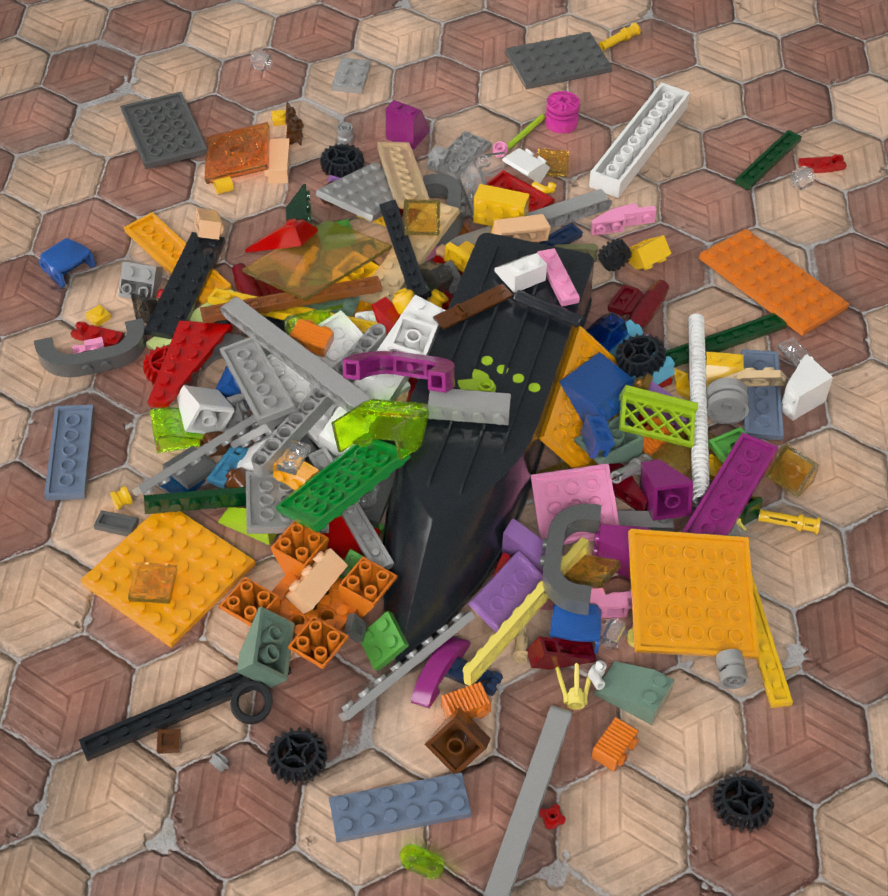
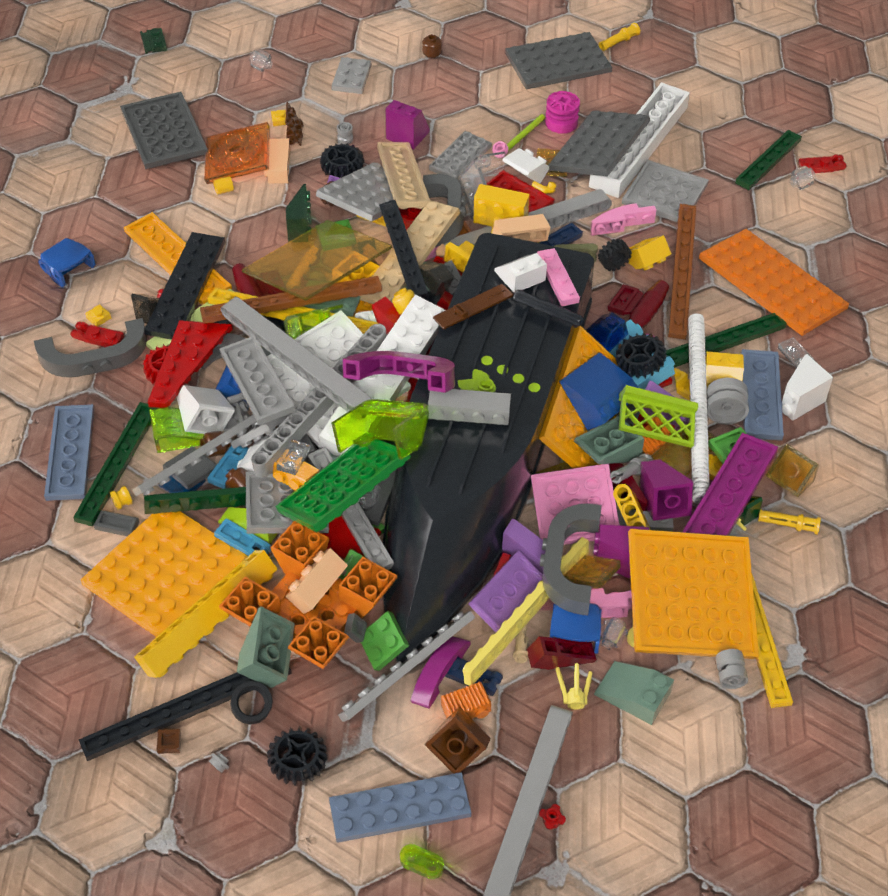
bright pink plate [72,337,104,354] -> none
light grey slope [118,261,163,302] -> none
clear yellow plate [128,562,178,604] -> none
light nougat brick [194,208,224,240] -> none
red wedge [245,219,318,253] -> none
orange brick [290,318,334,358] -> none
white slope [388,314,438,355] -> none
clear yellow slope [402,199,440,236] -> none
yellow wheel [426,289,448,308] -> none
light grey plate [427,146,449,171] -> none
blue hinge [580,416,615,458] -> none
white arm [588,660,607,690] -> none
orange brick [592,717,640,771] -> none
pearl gold plate [633,373,653,390] -> none
black gear [712,772,774,833] -> none
tan wing [723,367,789,387] -> none
none -> dark green plate [73,402,158,527]
none -> yellow brick [134,550,278,678]
none -> clear green plate [140,28,167,54]
none -> dark azure plate [214,518,271,556]
none -> reddish brown head [422,34,442,59]
none -> dark grey plate [548,110,650,177]
none -> yellow beam [613,484,651,530]
none -> light grey plate [622,160,709,222]
none -> dark orange plate [668,204,697,340]

